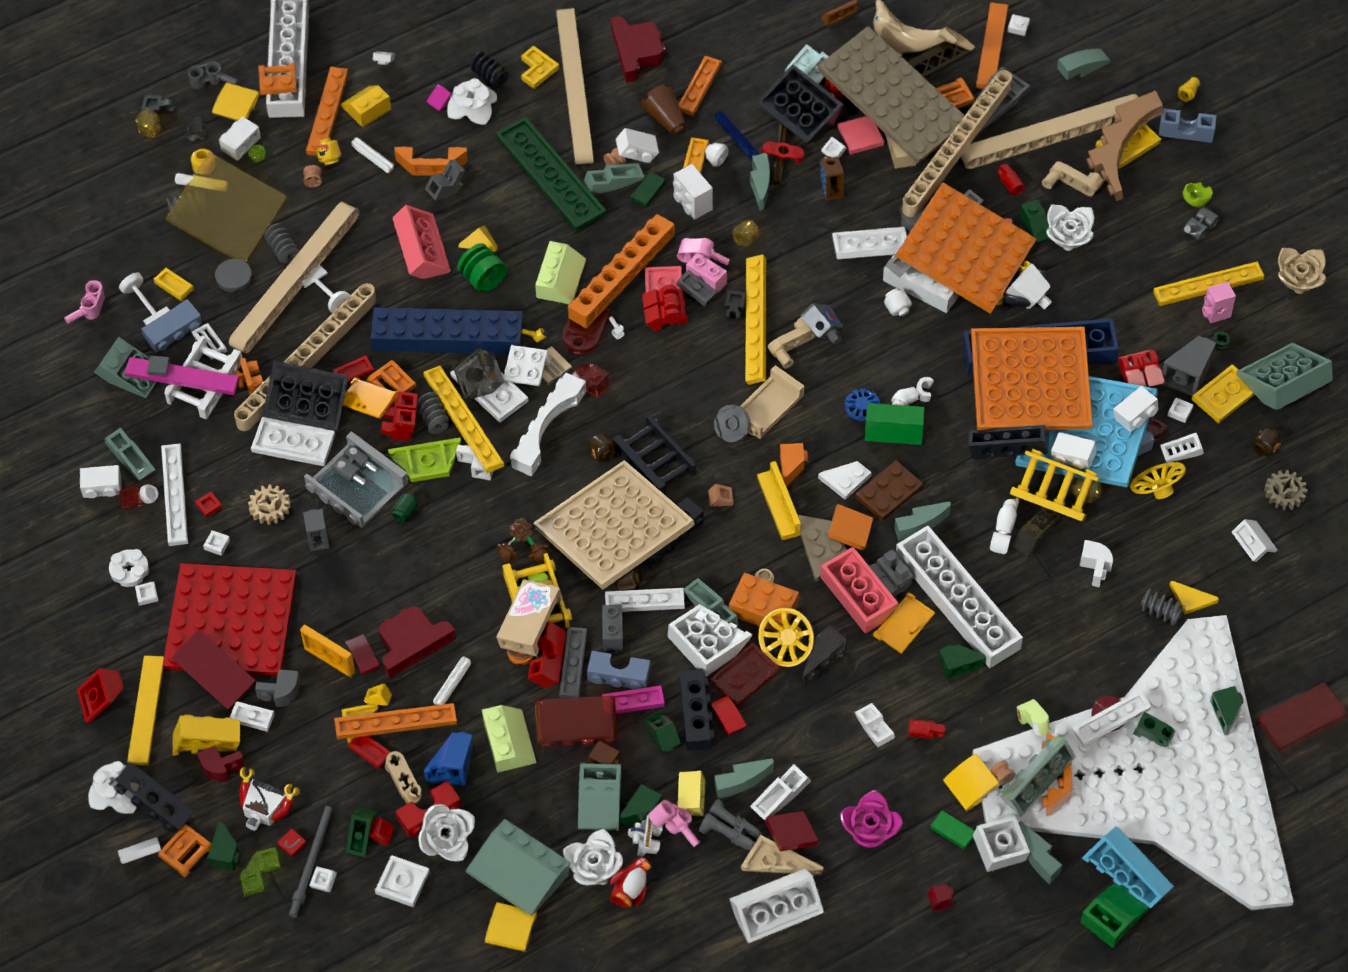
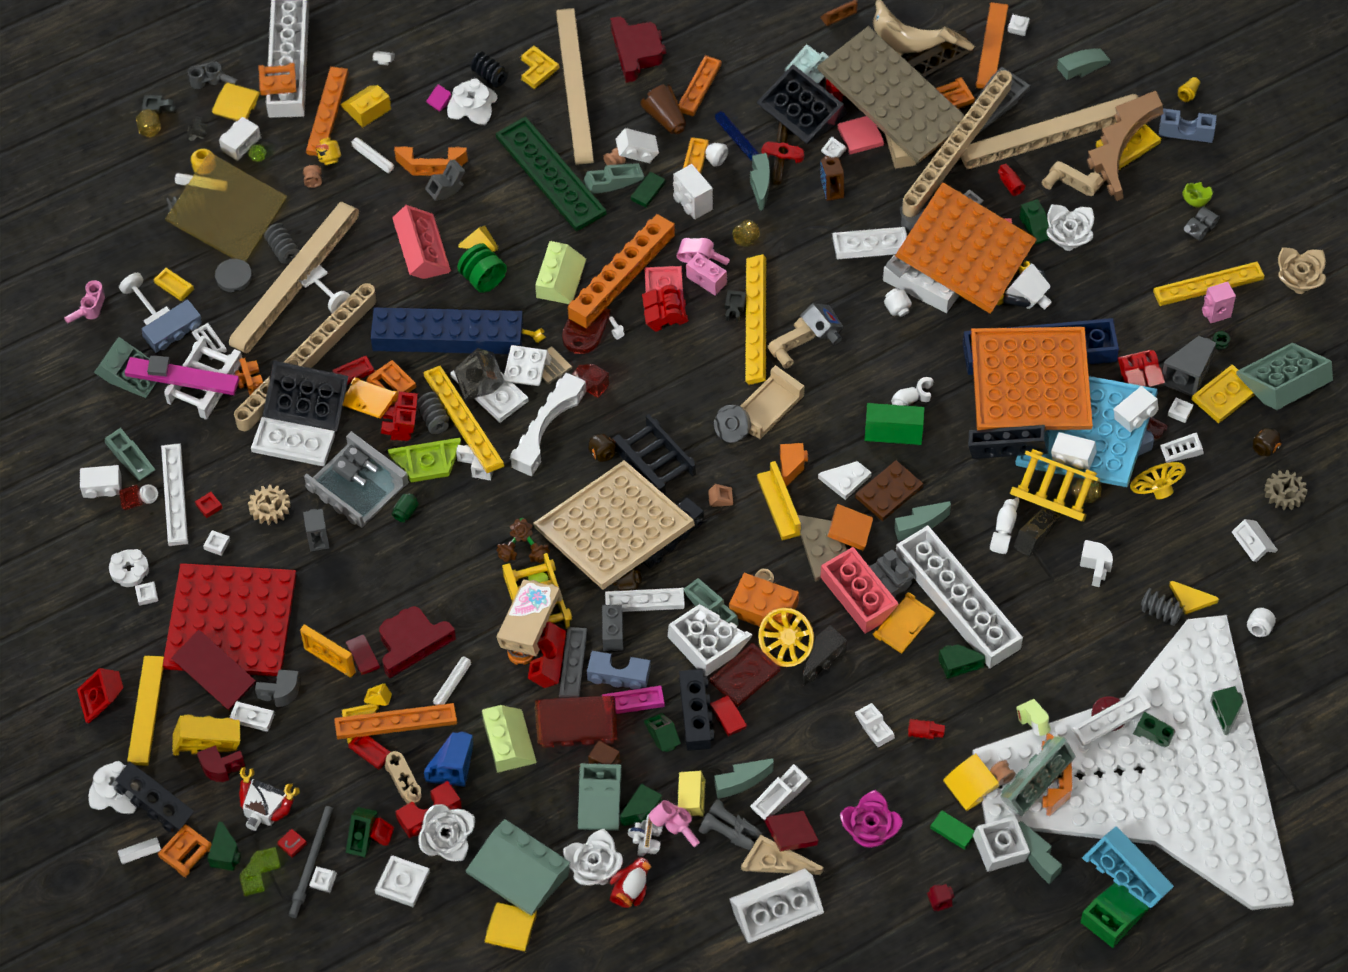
dark grey plate [676,270,717,307] -> none
blue wheel [845,388,880,421] -> none
clear red tile [1257,682,1347,751] -> none
none -> white head [1247,608,1276,637]

